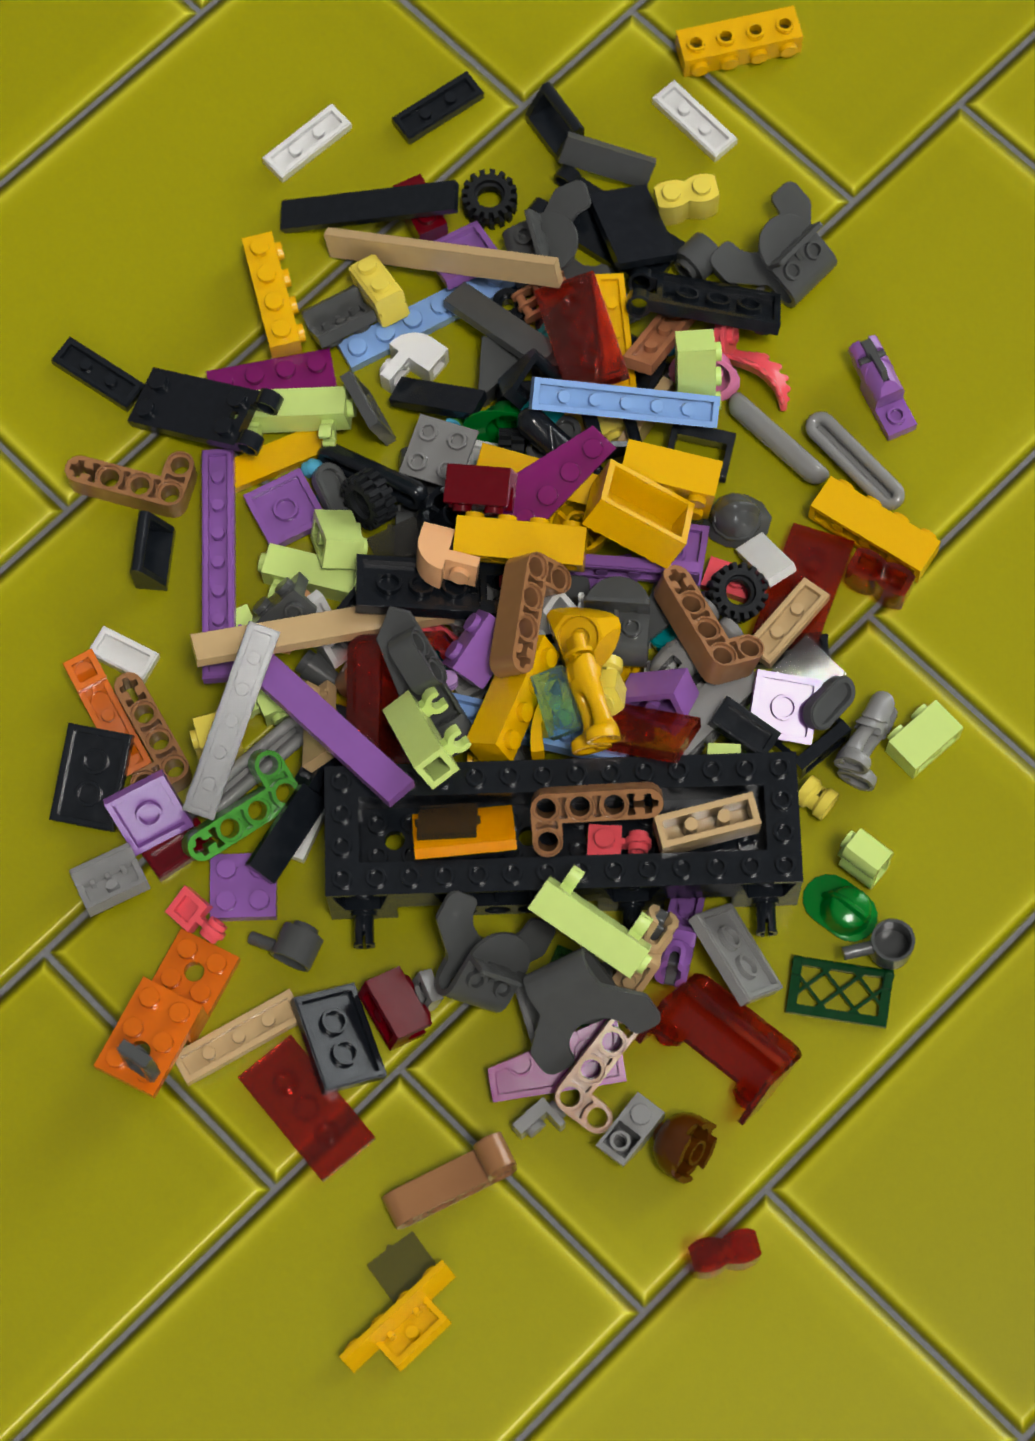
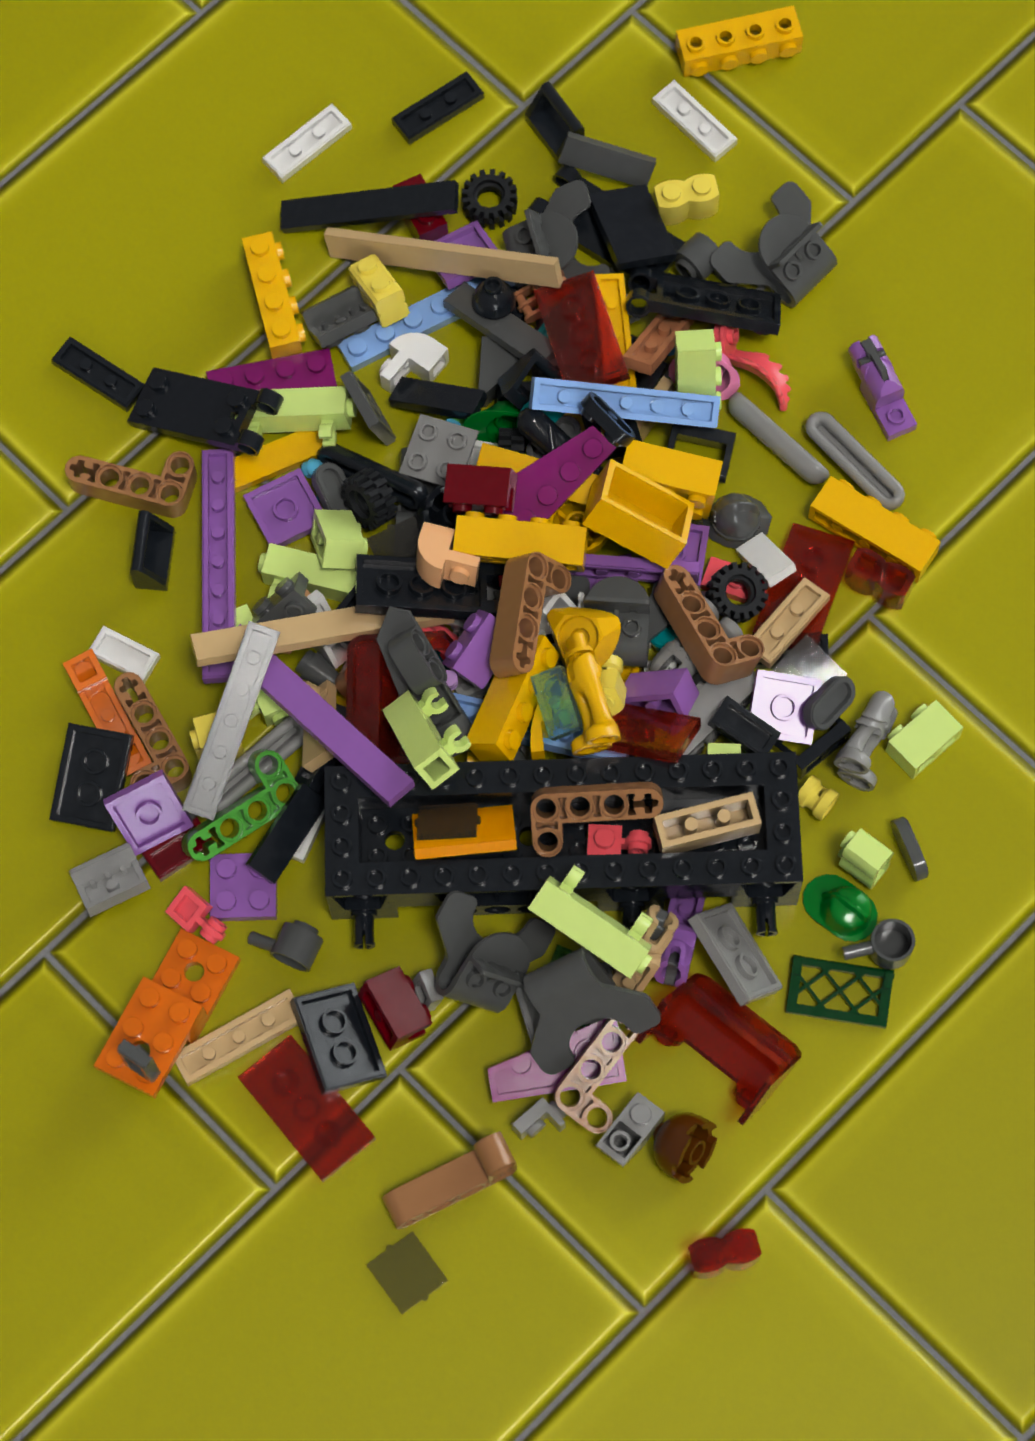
yellow bracket [339,1260,456,1373] -> none
none -> black brick [472,276,516,319]
none -> black plate [581,392,636,447]
none -> dark grey tile [891,817,929,882]

